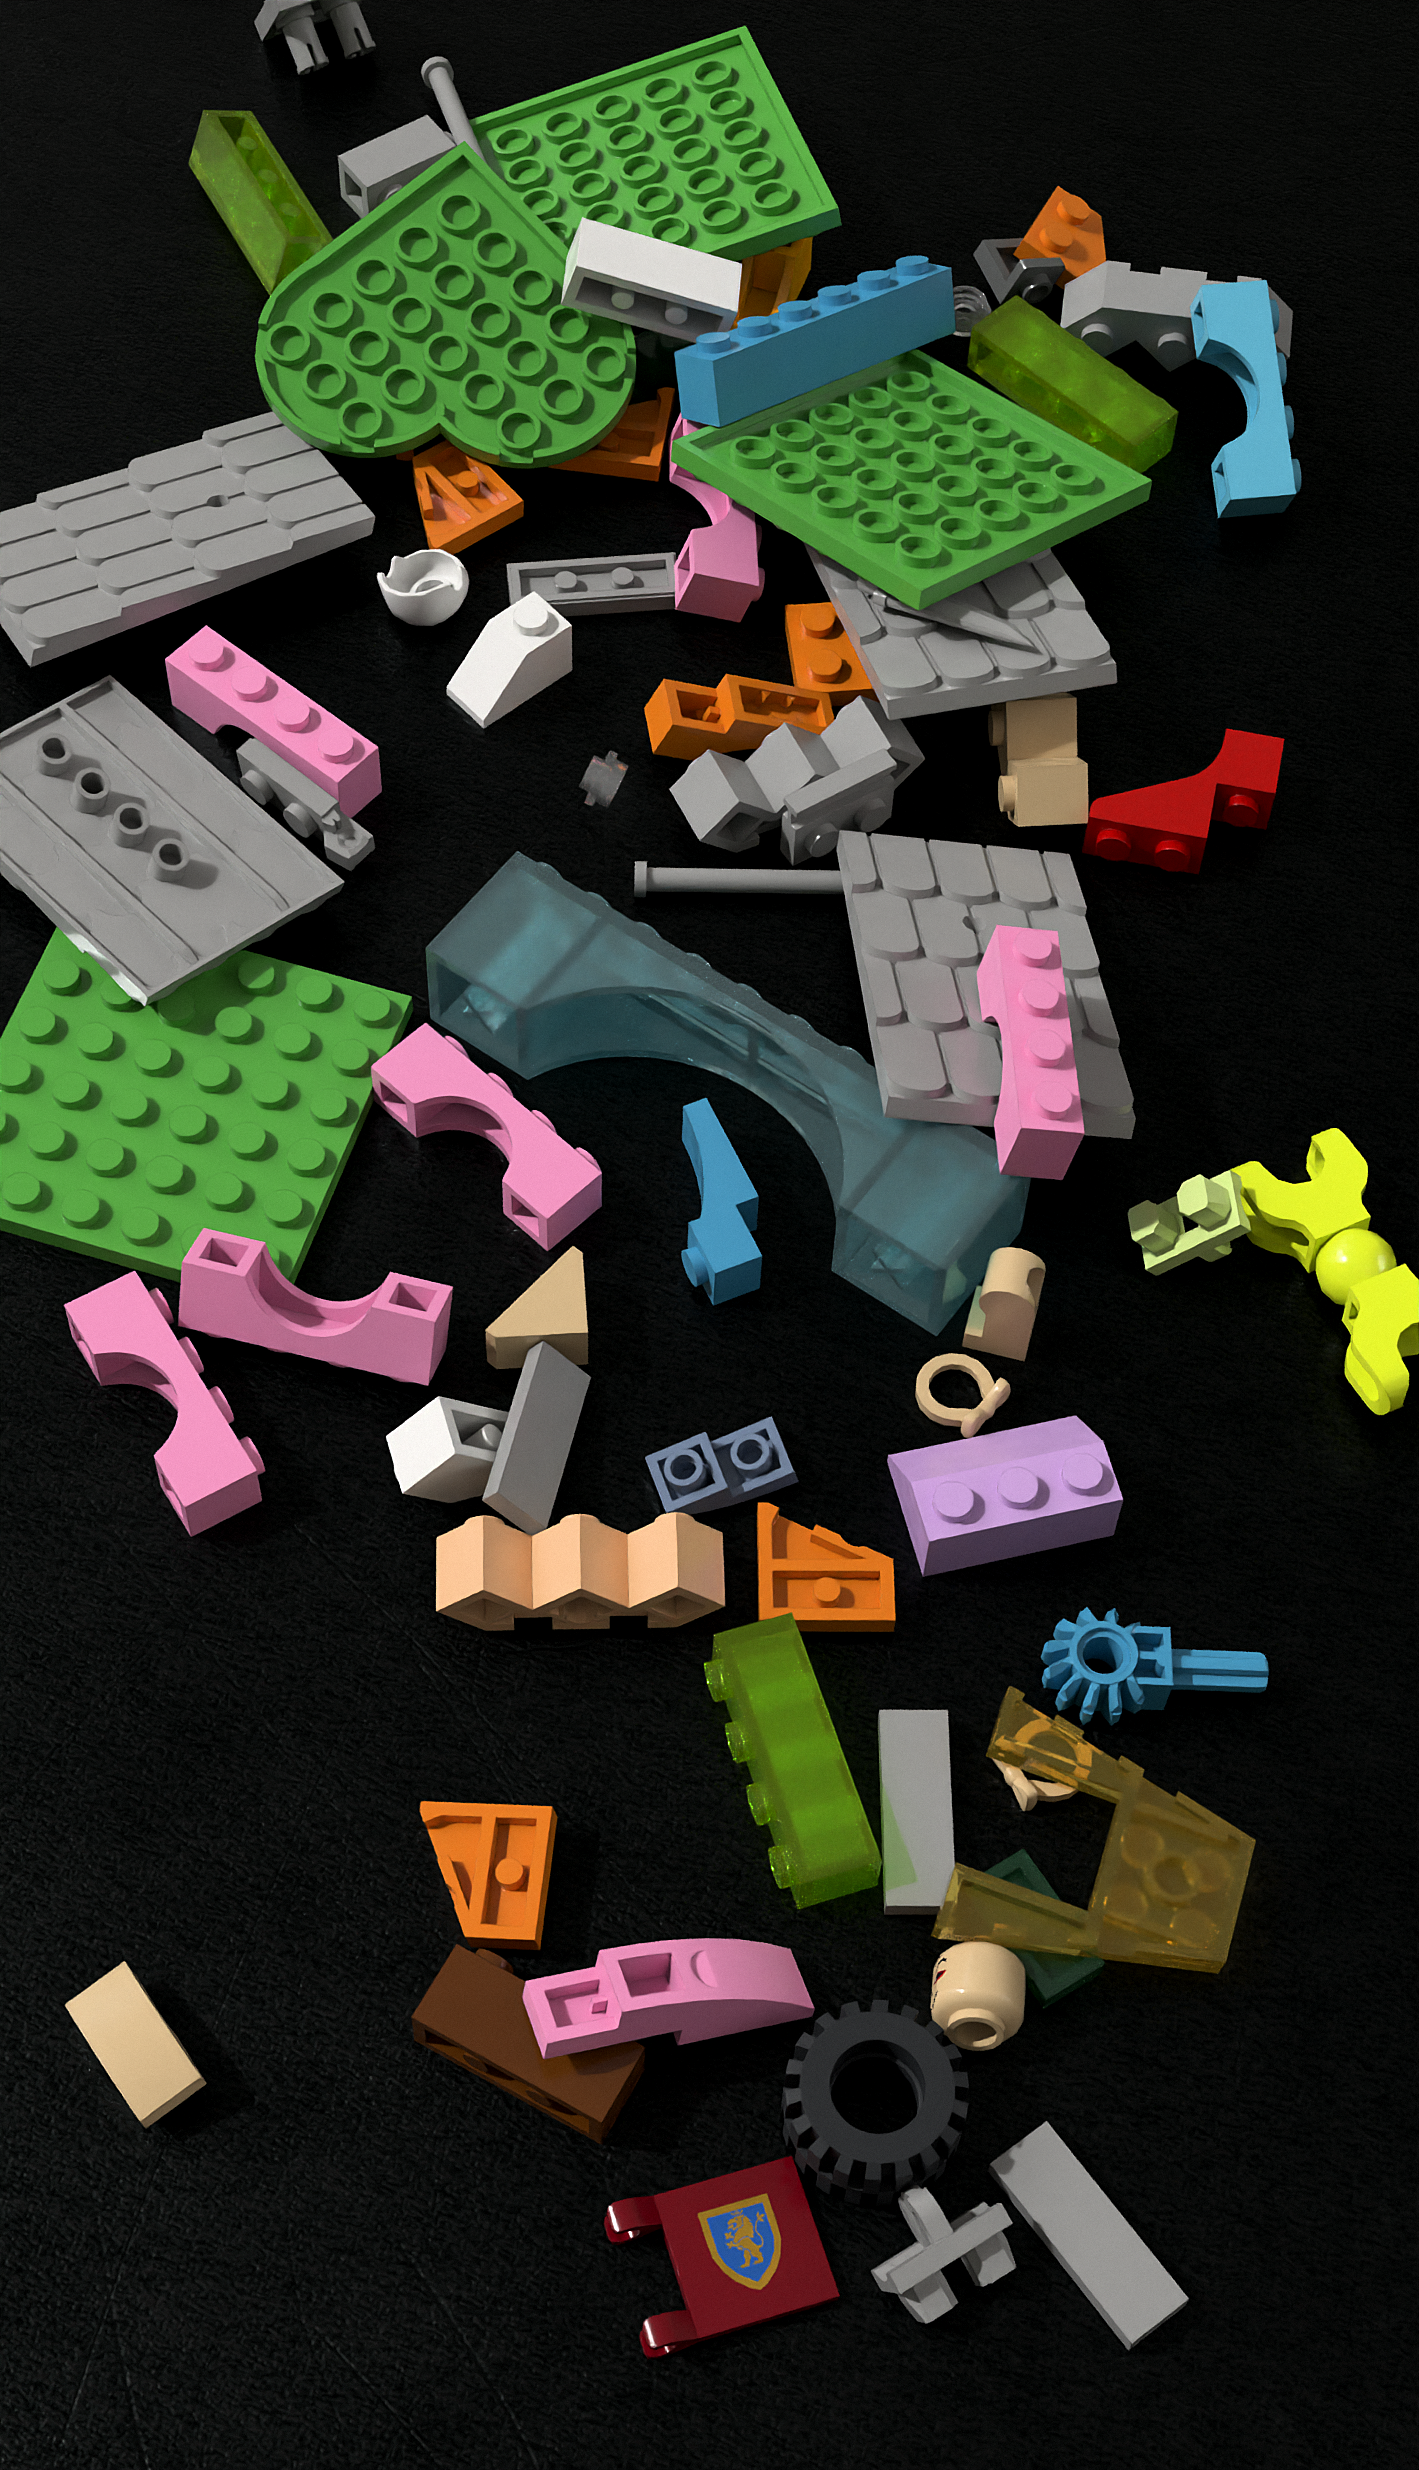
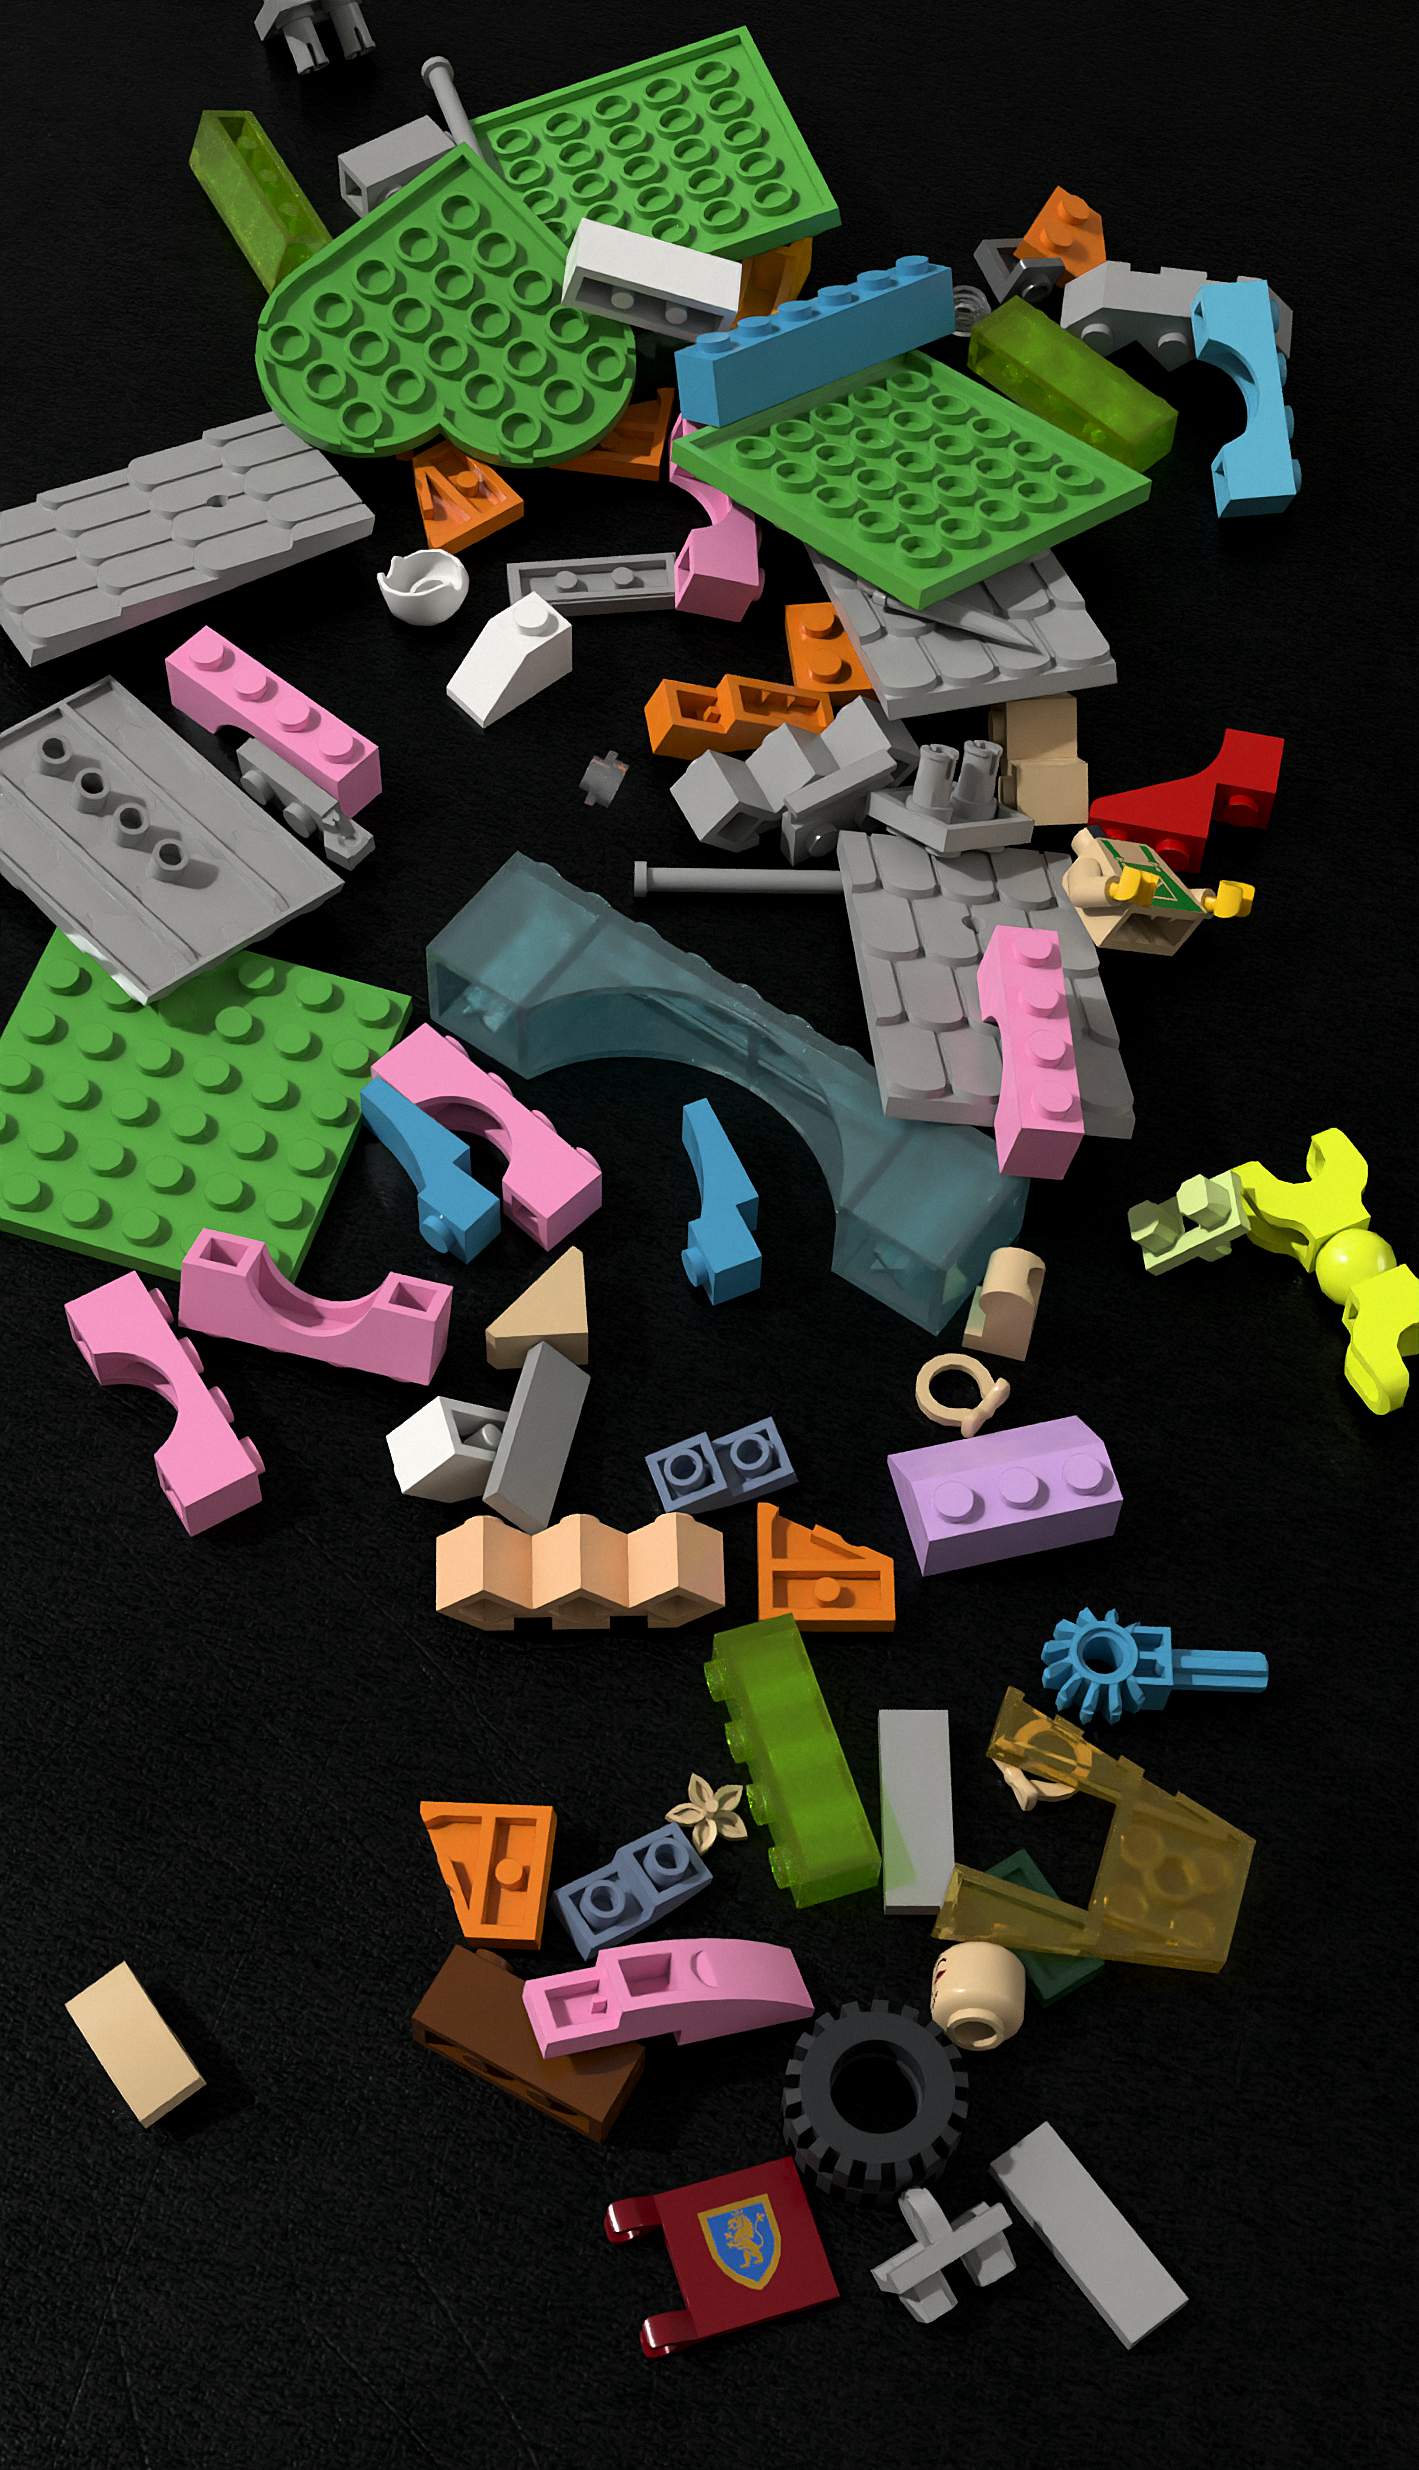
none -> dark azure slope [360,1076,501,1265]
none -> sand blue slope [548,1821,713,1961]
none -> tan plant [665,1773,747,1857]
none -> light grey plate [864,740,1035,858]
none -> tan torso [1062,825,1255,956]

